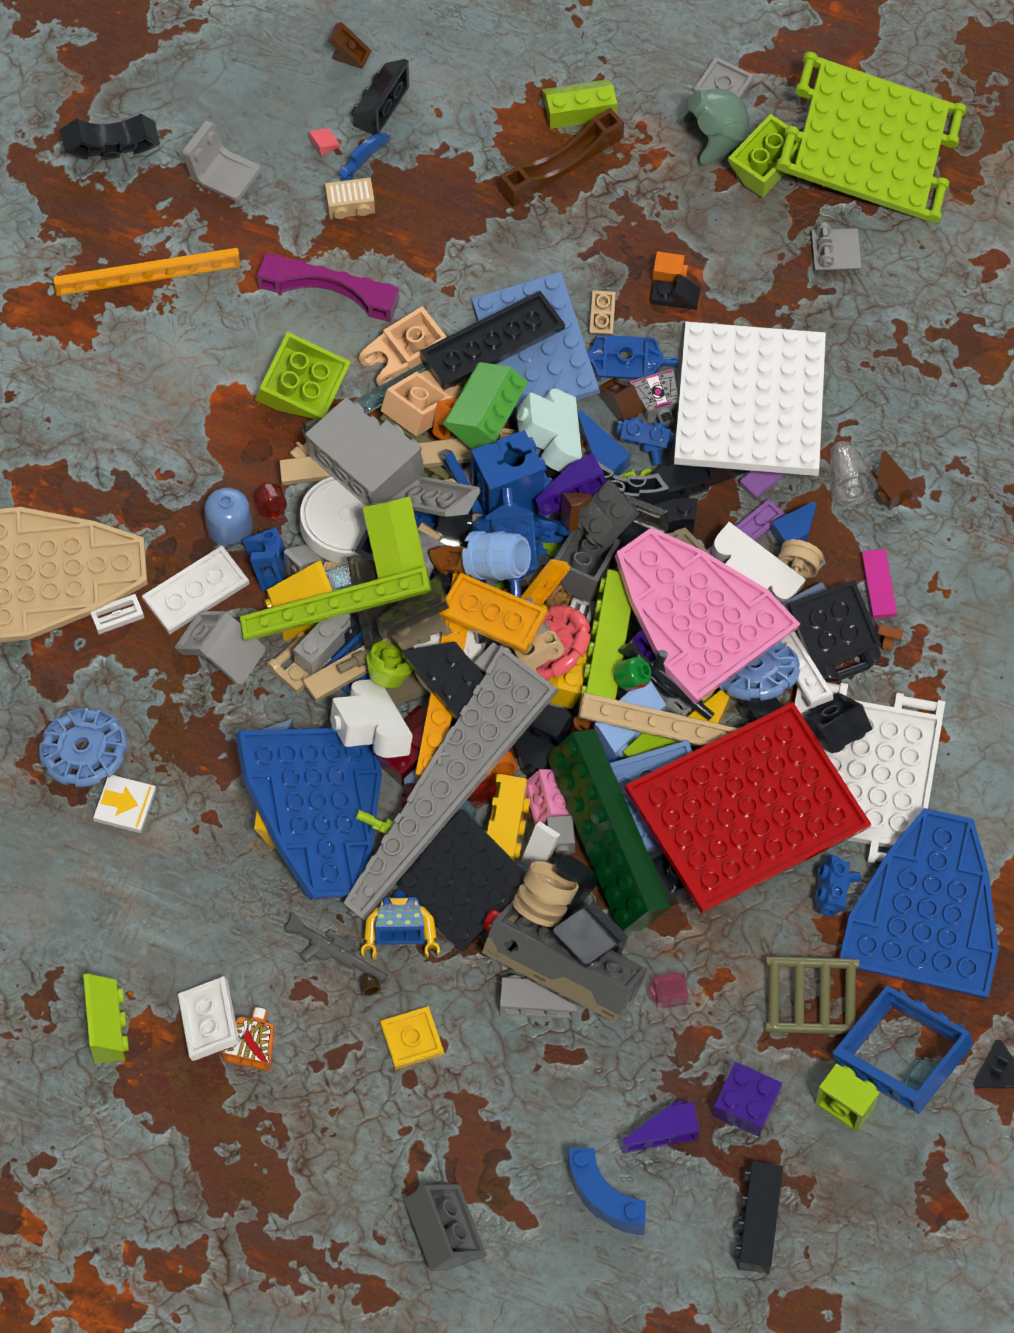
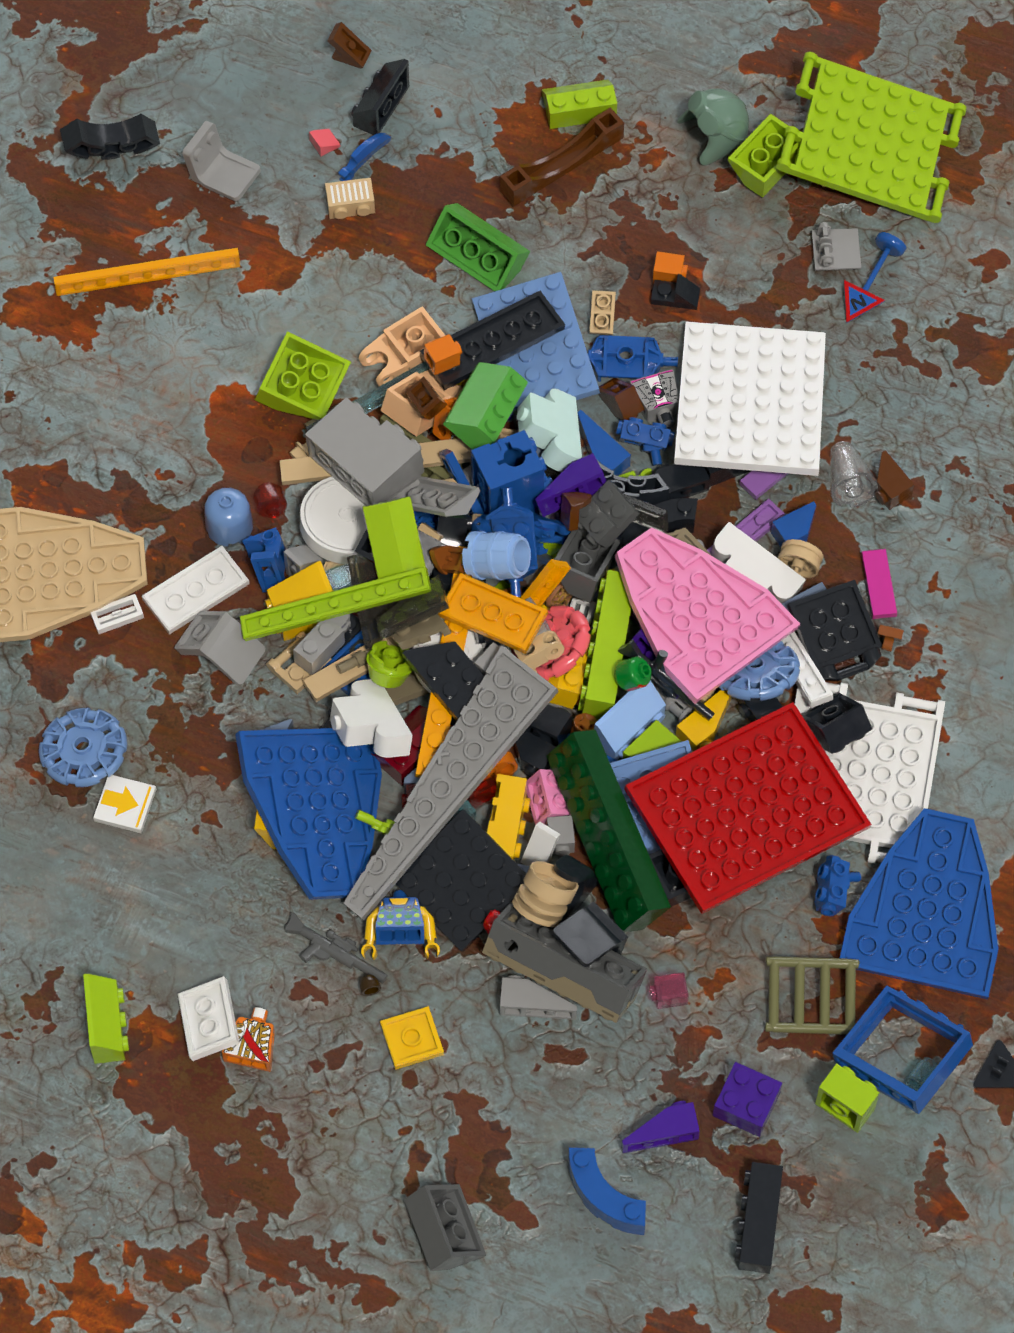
magenta arch [257,253,399,322] -> none
tan tile [578,693,738,747] -> none
light grey tile [693,56,755,99] -> none
none -> reddish brown slope [406,376,447,420]
none -> orange brick [424,334,462,375]
none -> bright green slope [426,203,530,291]
none -> blue piece [844,232,907,324]

